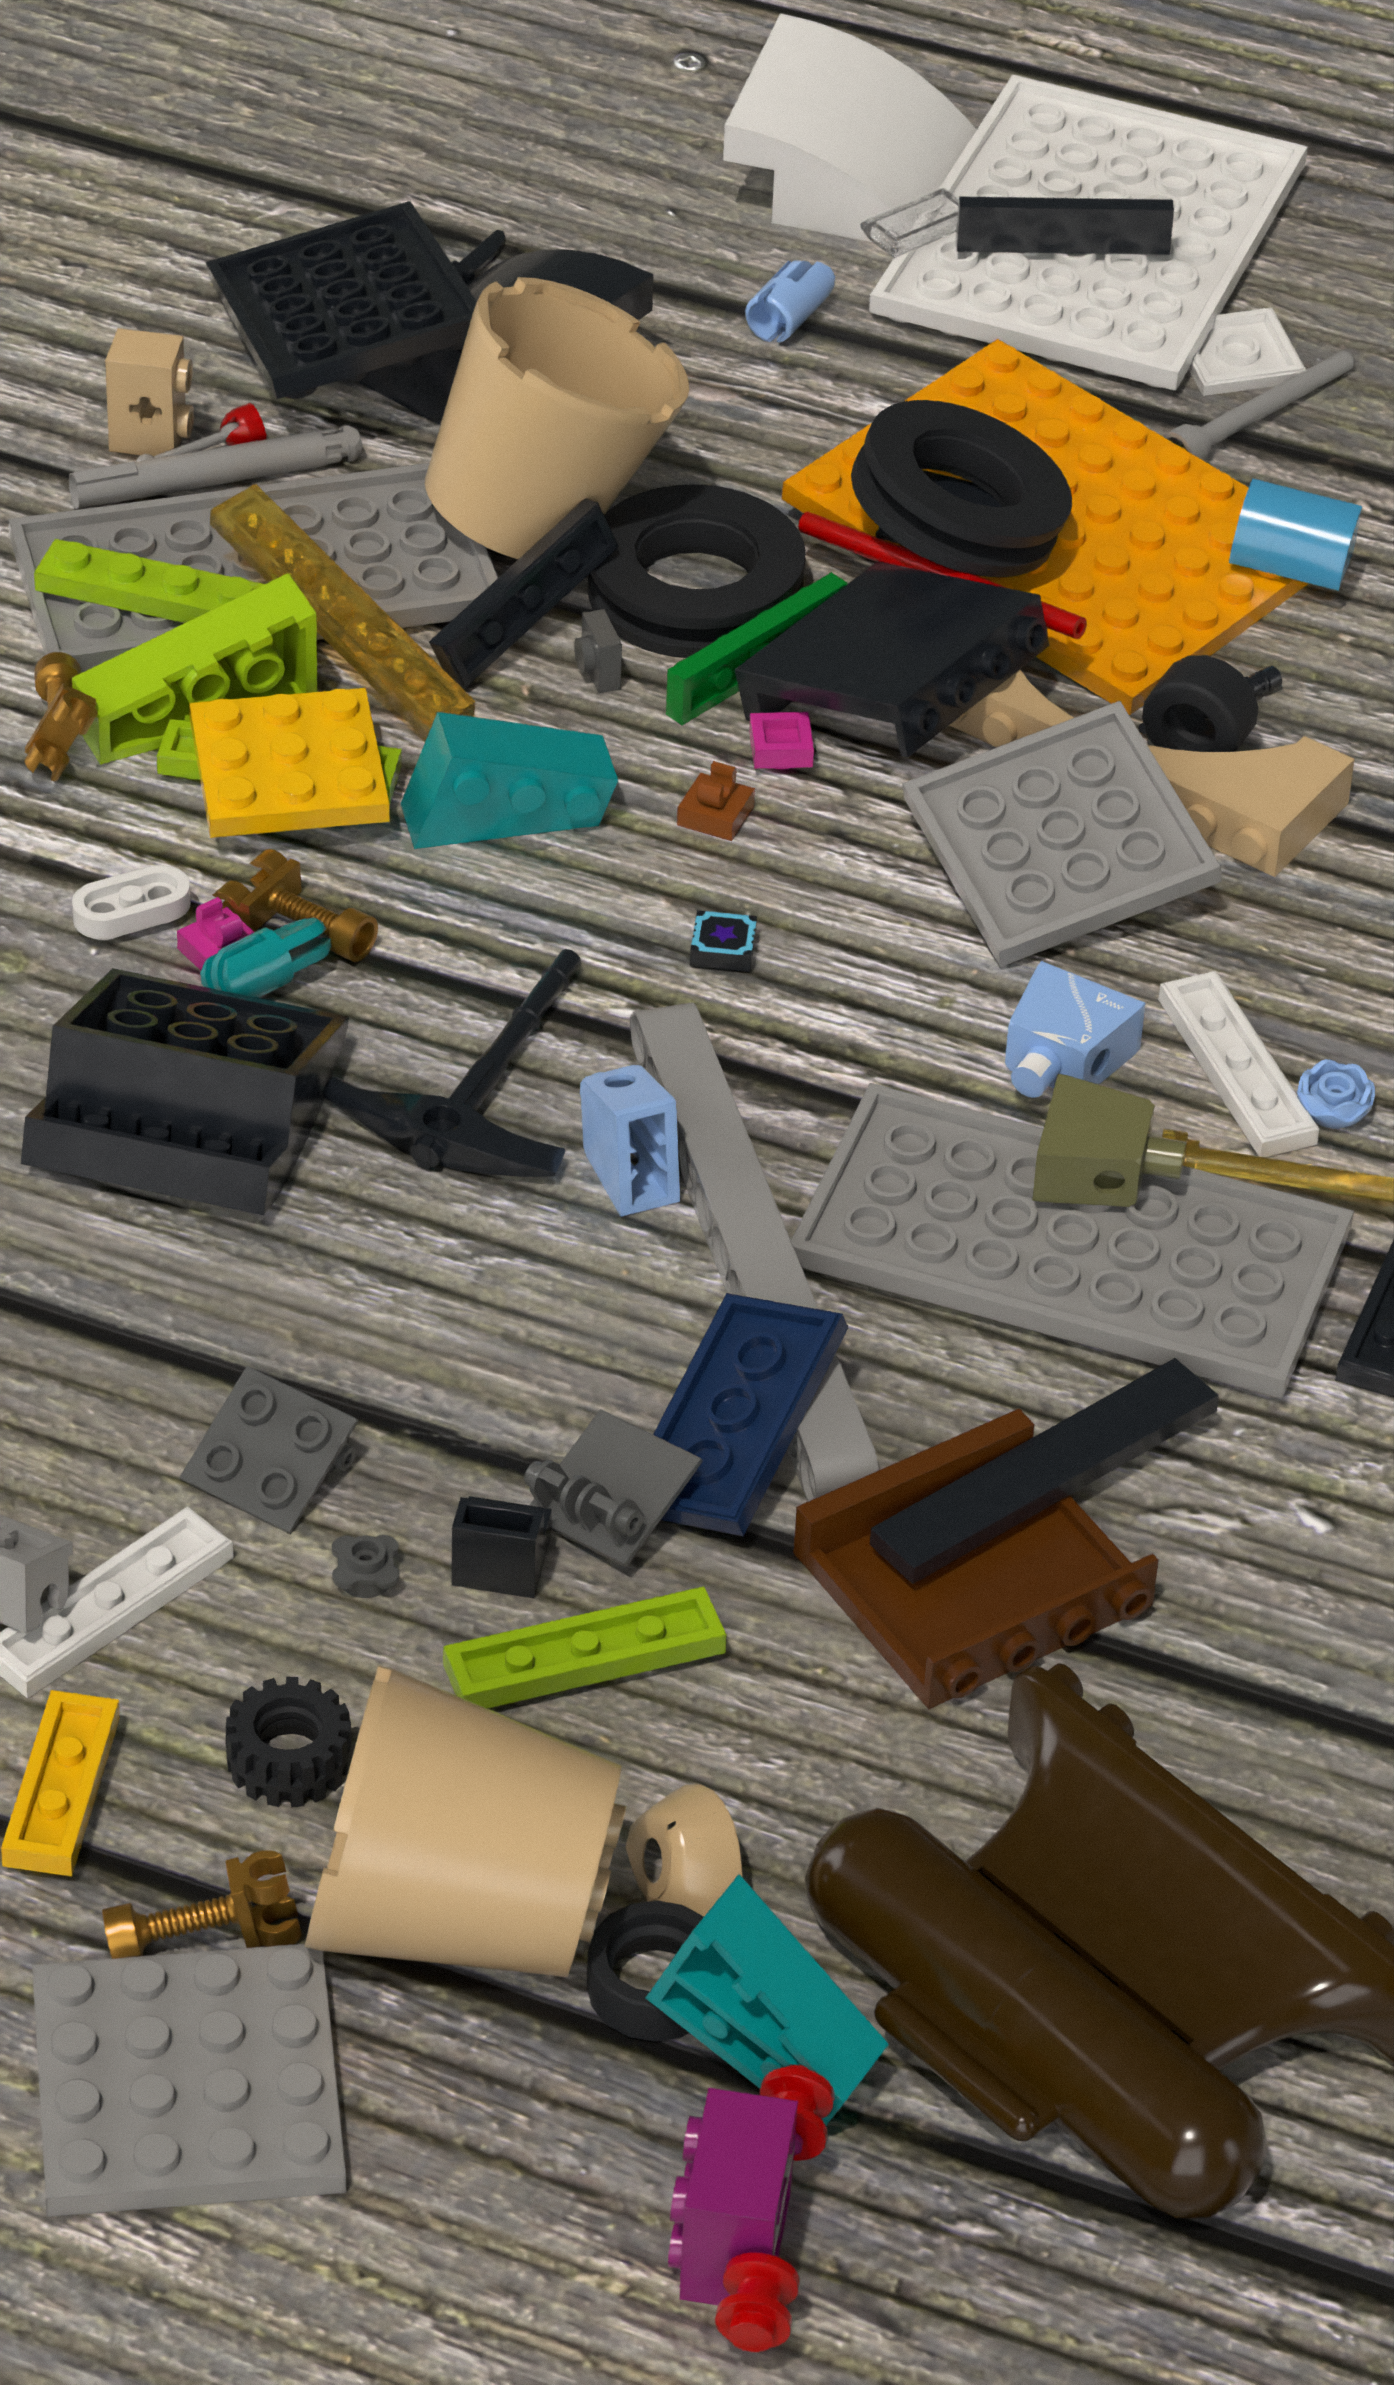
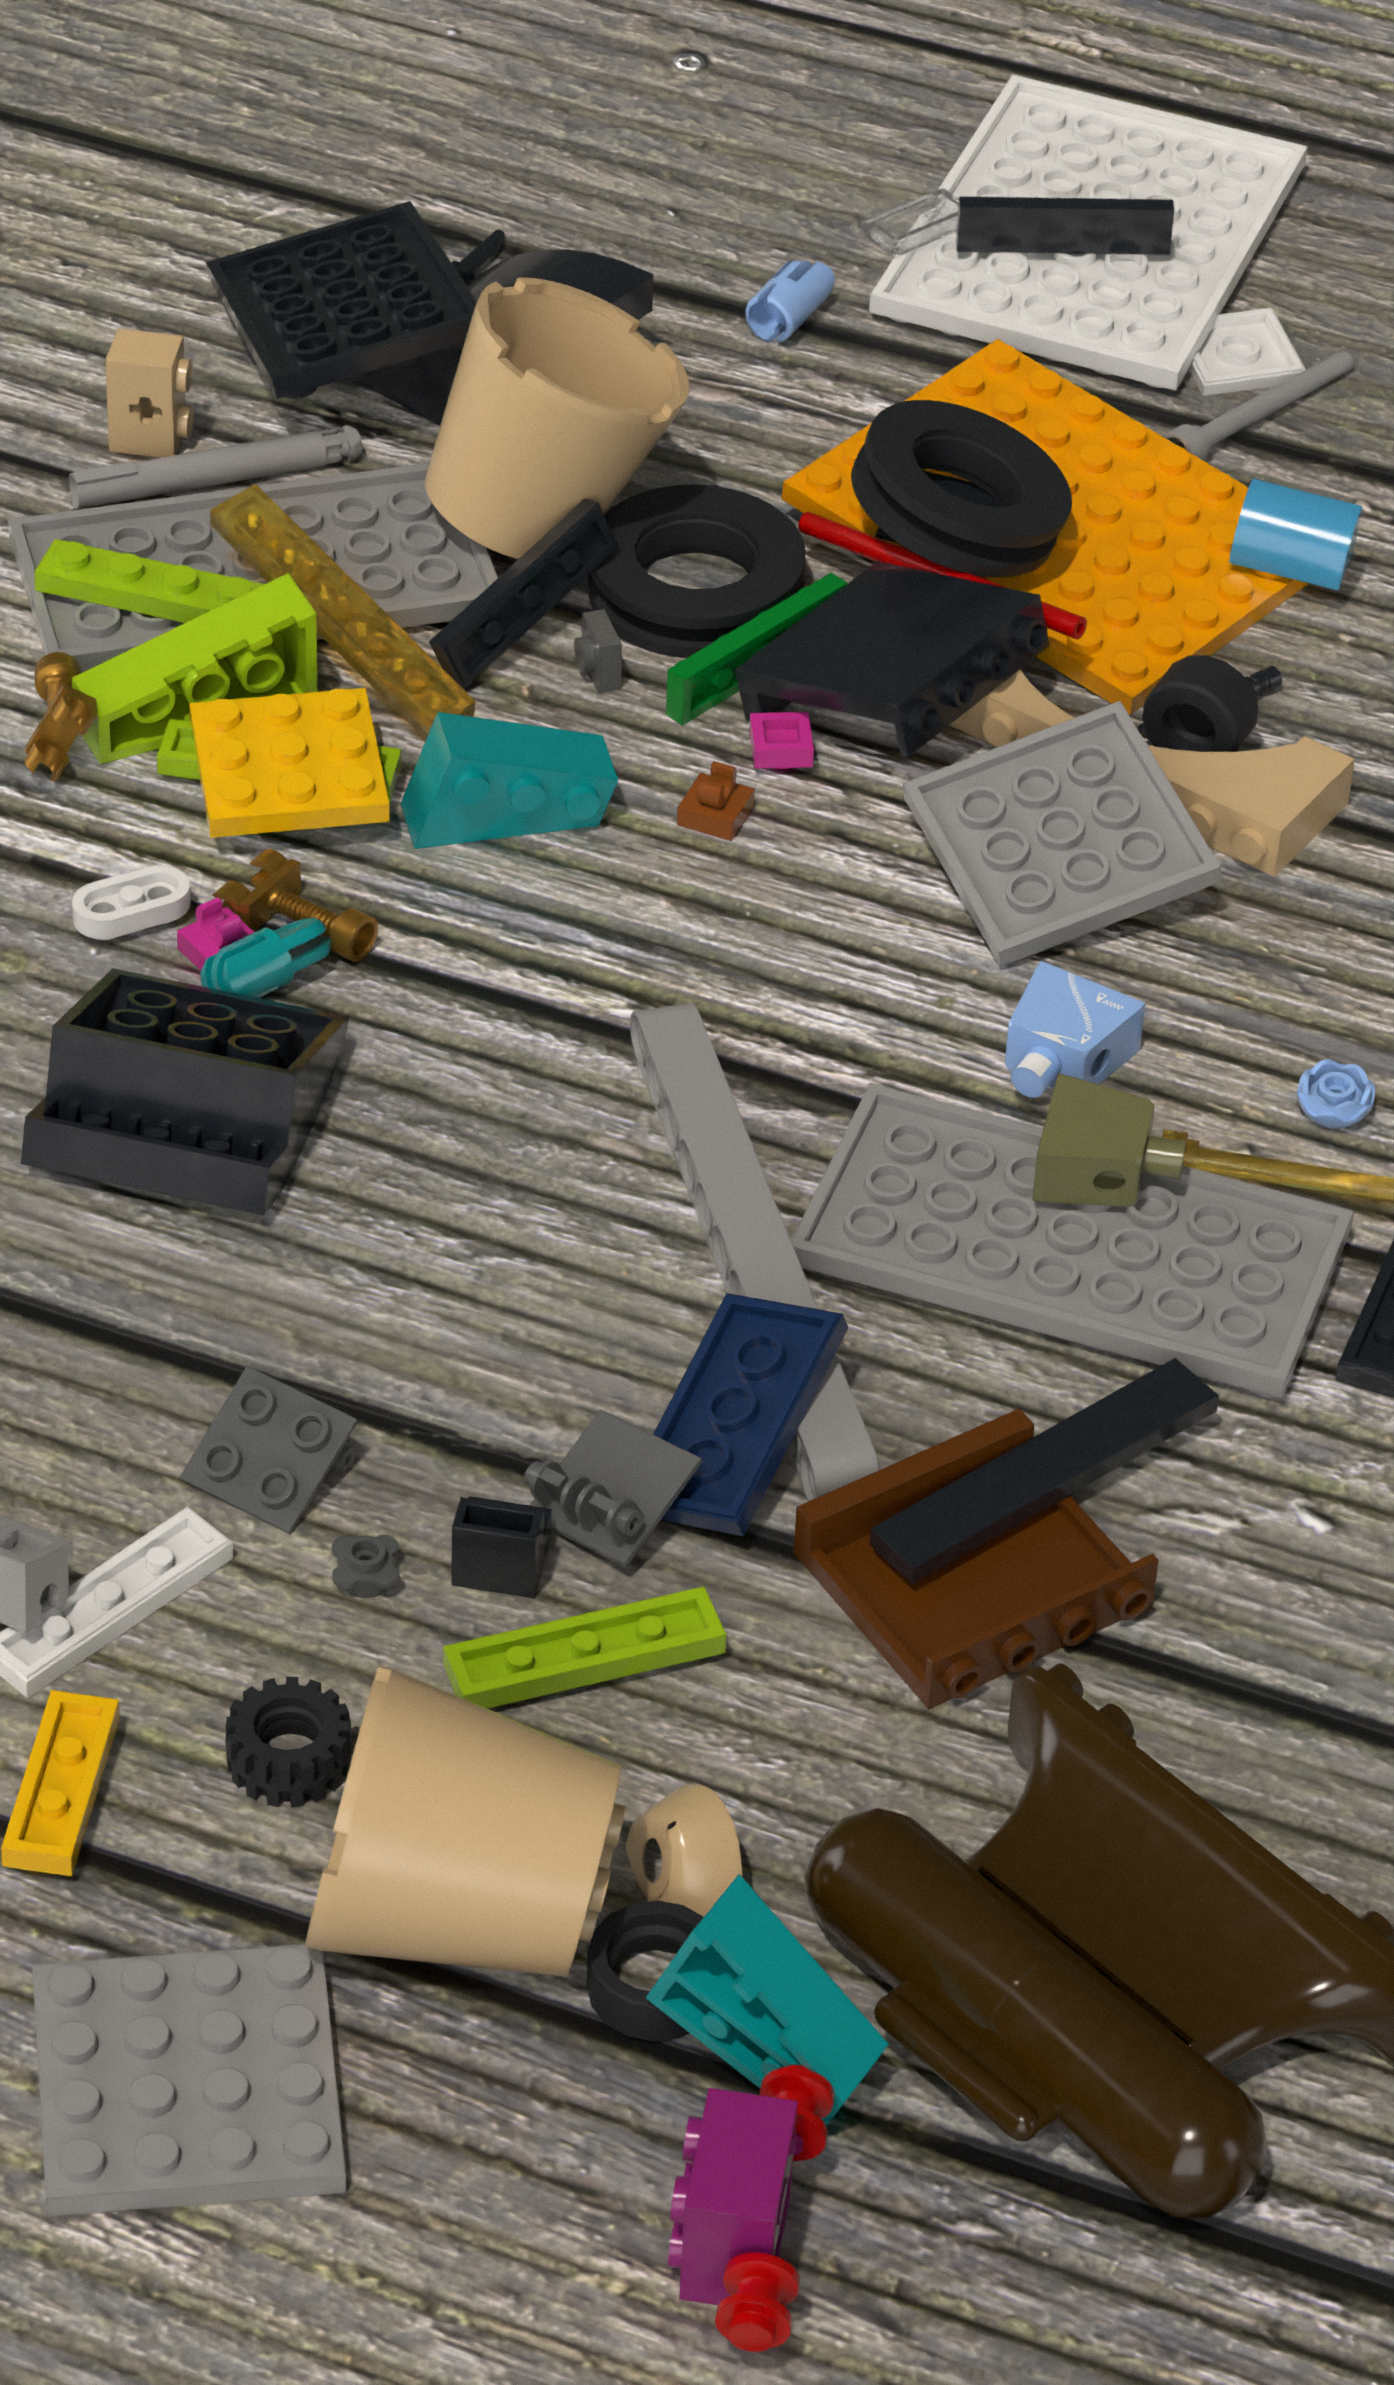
pearl gold bar [102,1850,302,1959] -> none
hinge [136,403,267,462] -> none
black piece [323,949,581,1177] -> none
light blue torso [580,1065,680,1217] -> none
black tile [690,910,757,972] -> none
white slope [723,13,976,248] -> none
white tile [1158,971,1319,1159] -> none

